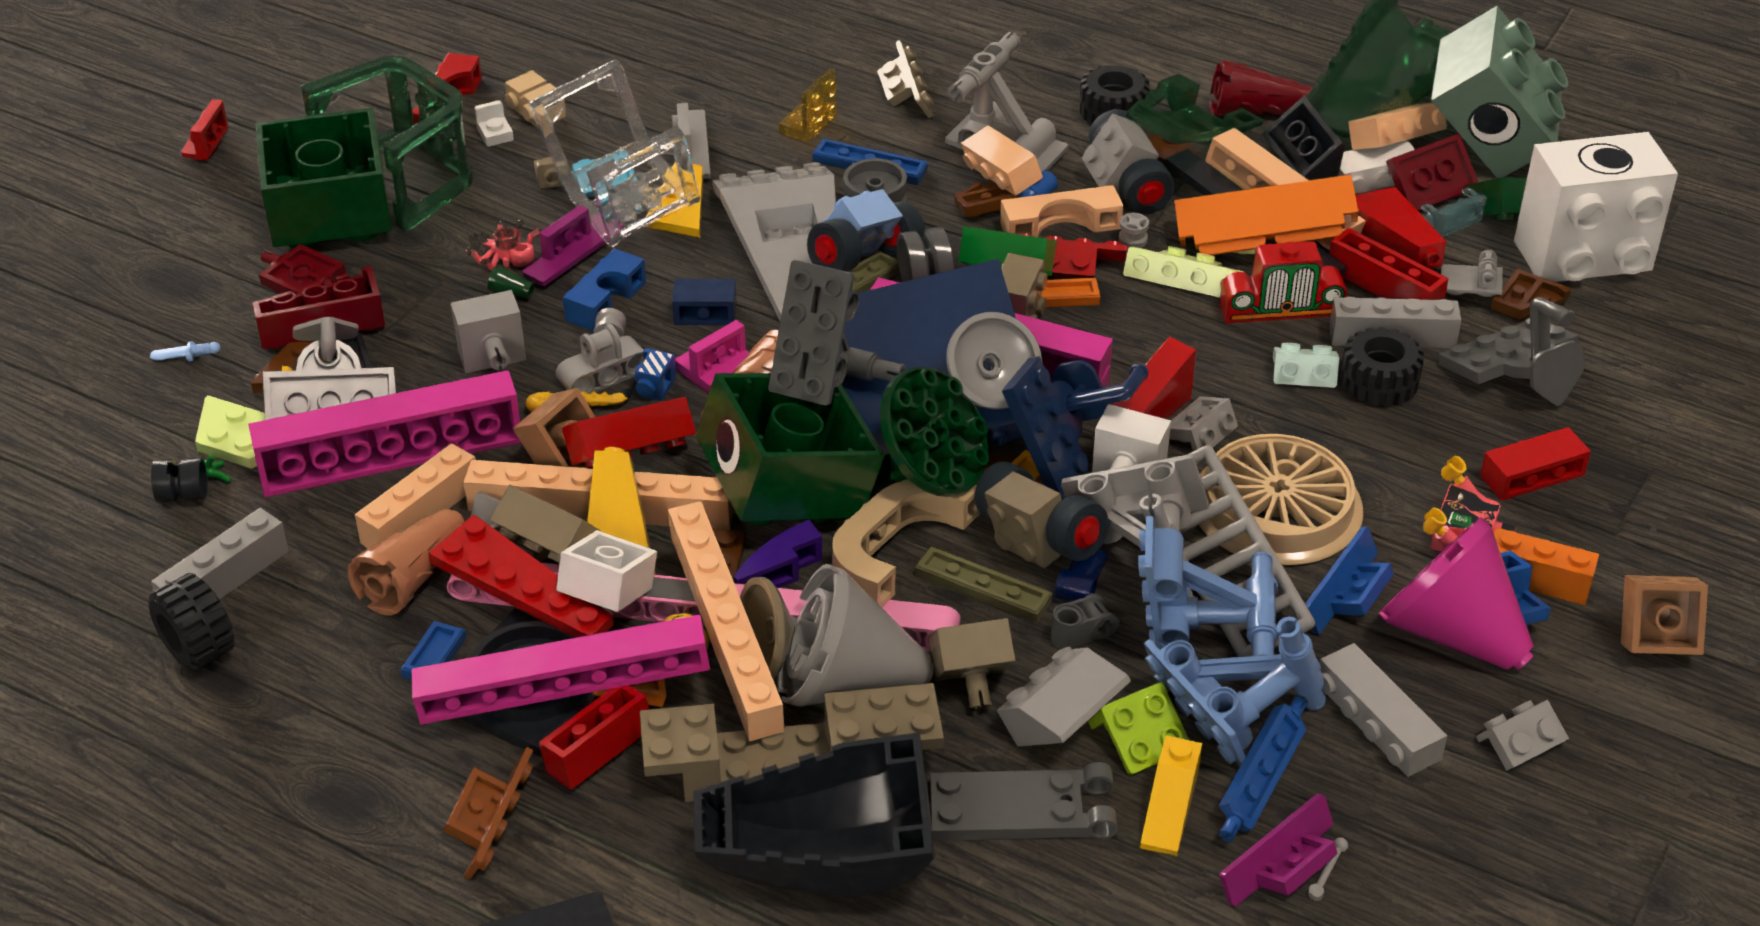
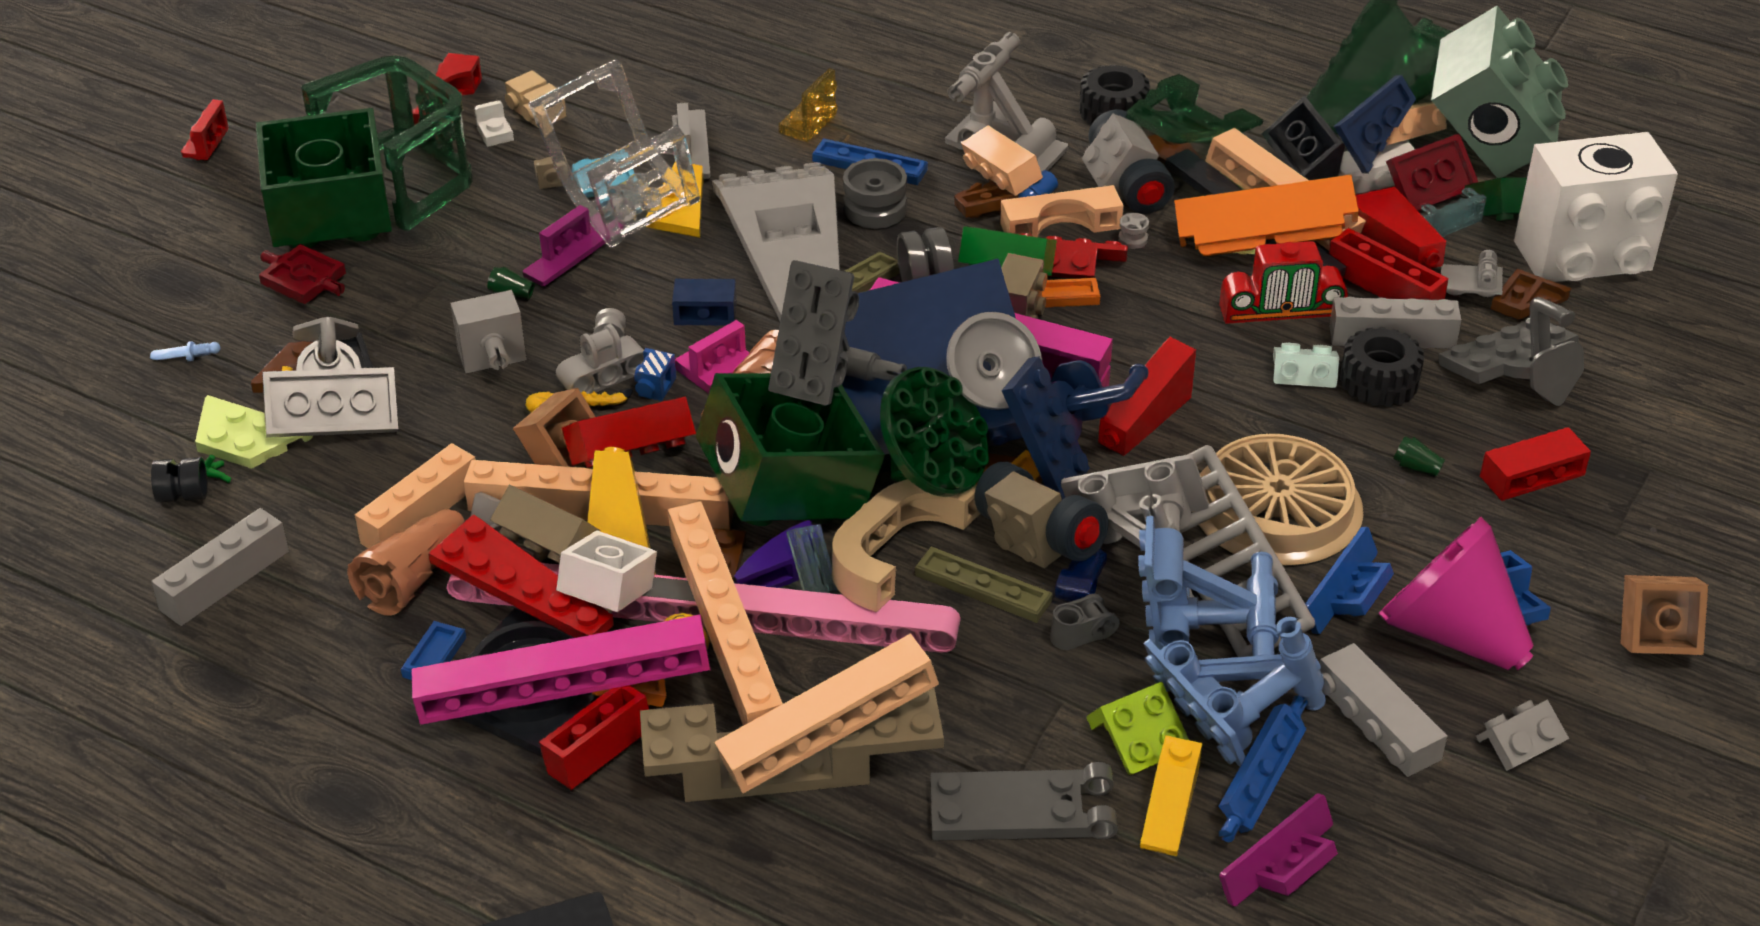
black tyre [148,573,235,671] -> none
dark pink brick [248,370,521,497] -> none
dark red wedge [252,266,386,349] -> none
dark orange bracket [442,747,533,880] -> none
animal [465,217,541,271] -> none
blue arch [563,248,646,331] -> none
black windscreen [694,732,935,897] -> none
dark tan dish [740,577,793,679] -> none
light grey cone [777,564,934,707] -> none
brick [807,189,925,272] -> none
dark tan bracket [877,40,934,118] -> none
dark tan brick [928,618,1015,709] -> none
light grey slope [997,647,1131,747] -> none
white brick [1092,404,1171,473] -> none
yellowish green bracket [1123,246,1245,298] -> none
light grey bracket [1169,396,1238,451] -> none
dark red cone [1209,60,1321,117] -> none
light grey hinge [1308,837,1348,901] -> none
torso [1423,456,1516,551] -> none
orange brick [1494,527,1599,606] -> none
none -> light nougat brick [714,634,939,794]
none -> clear light blue tile [786,524,838,593]
none -> dark blue wing [1334,75,1416,174]
none -> dark green cone [1393,436,1445,477]

